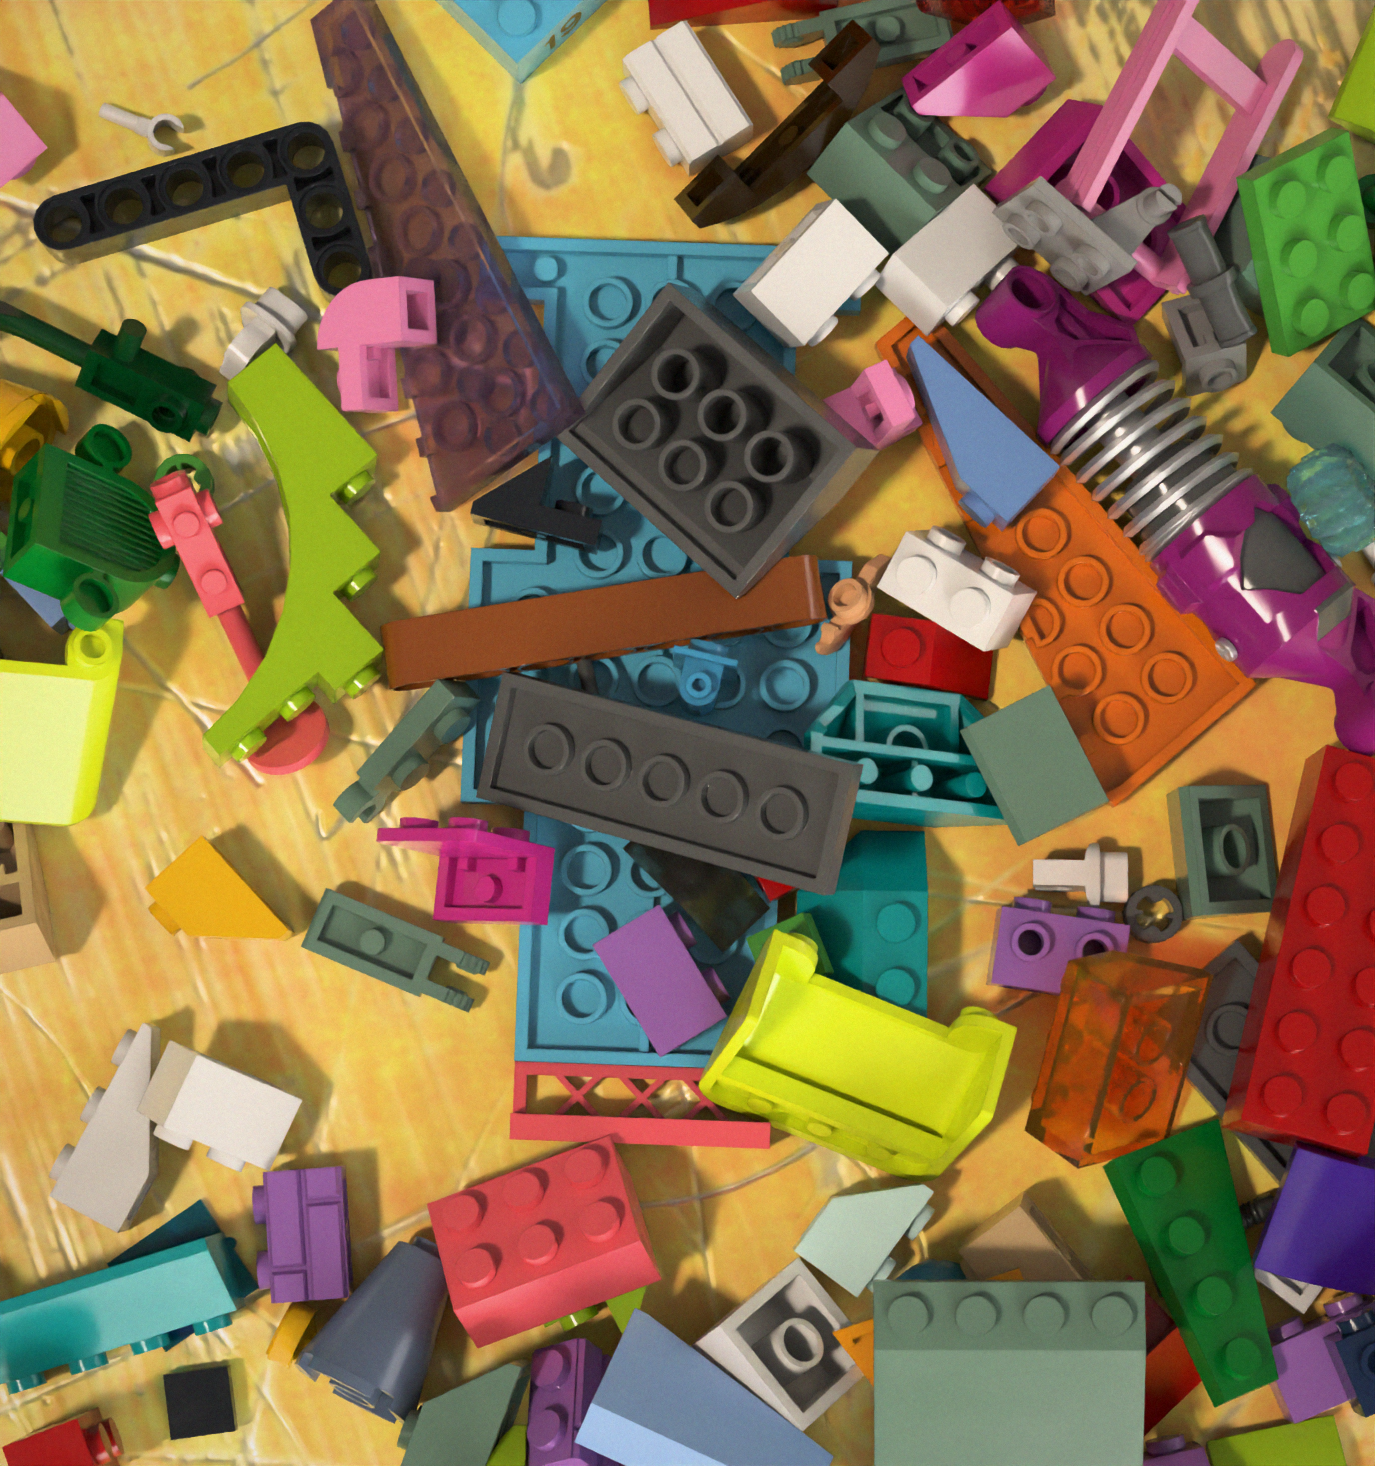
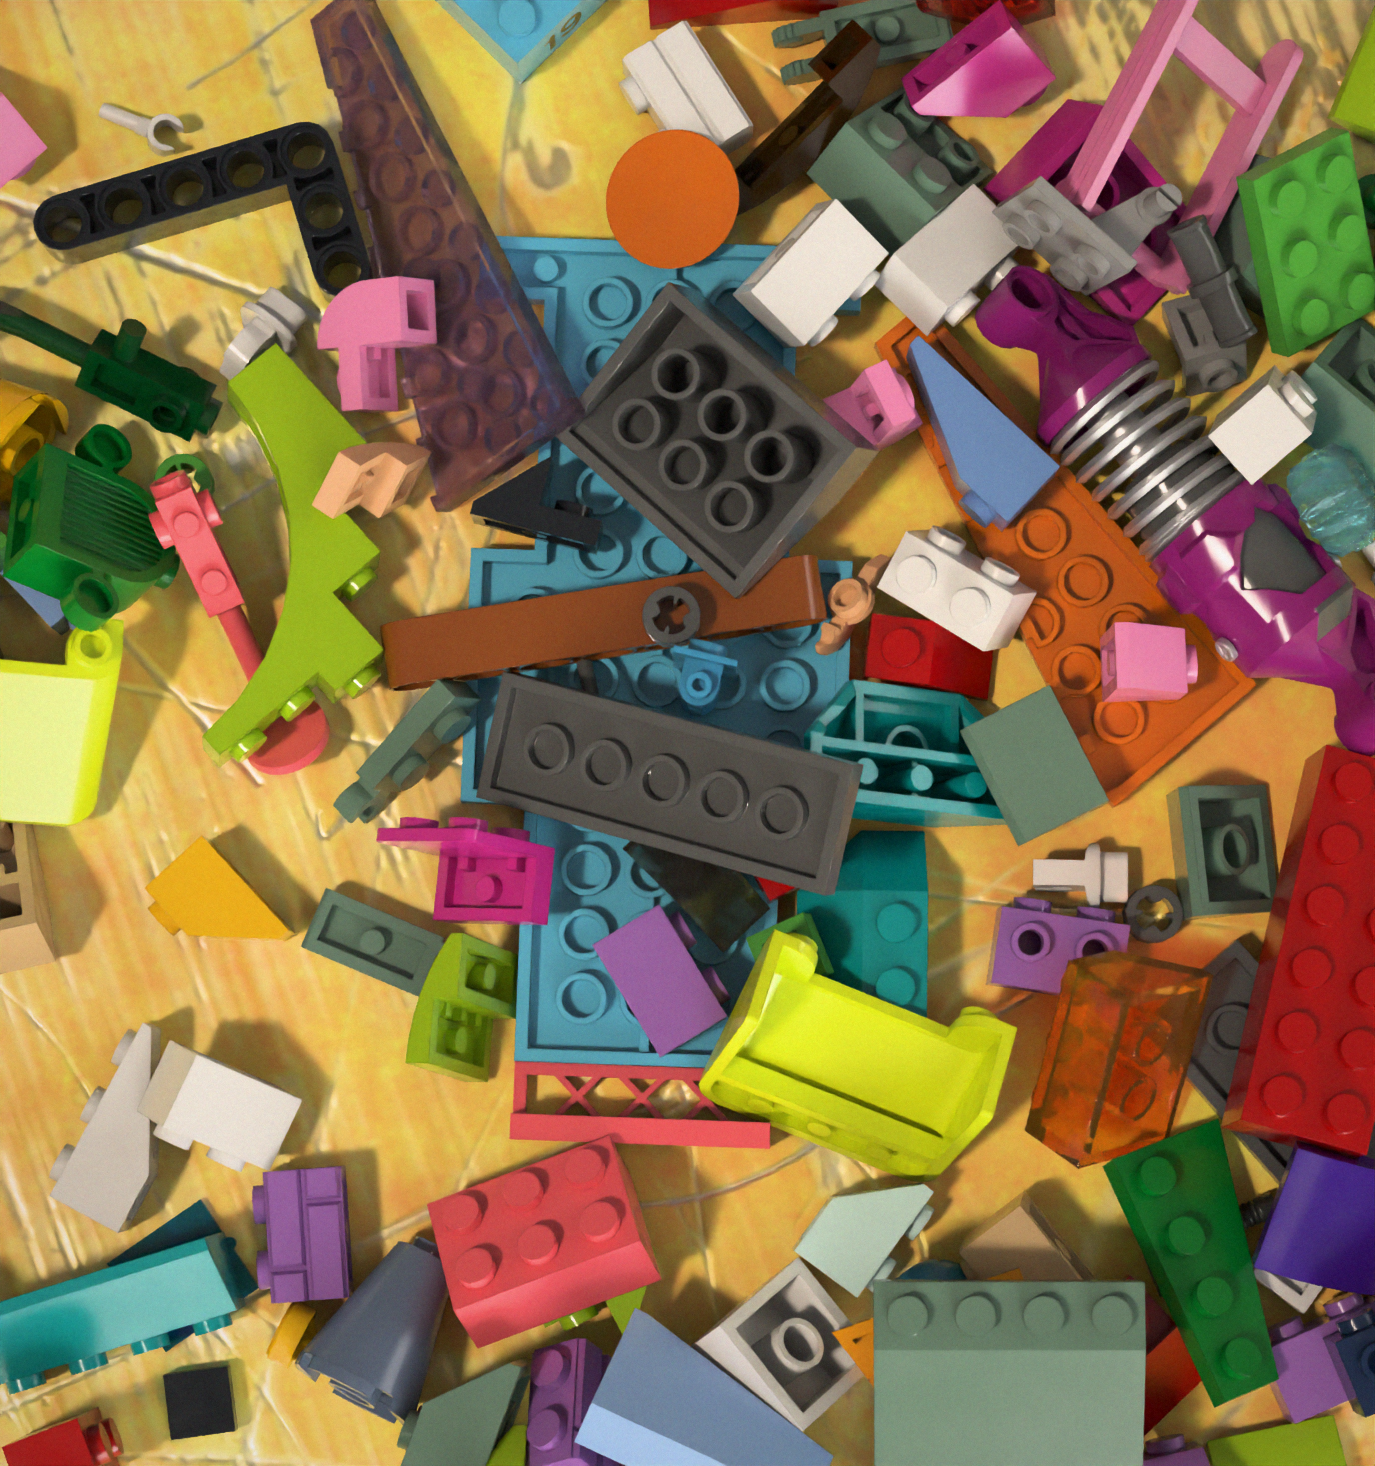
none -> light nougat slope [312,442,432,519]
none -> lime slope [405,933,518,1082]
none -> orange sticker [606,130,739,269]
none -> dark grey bush [642,586,701,648]
none -> bright pink slope [1100,622,1198,702]
none -> white brick [1208,365,1318,485]

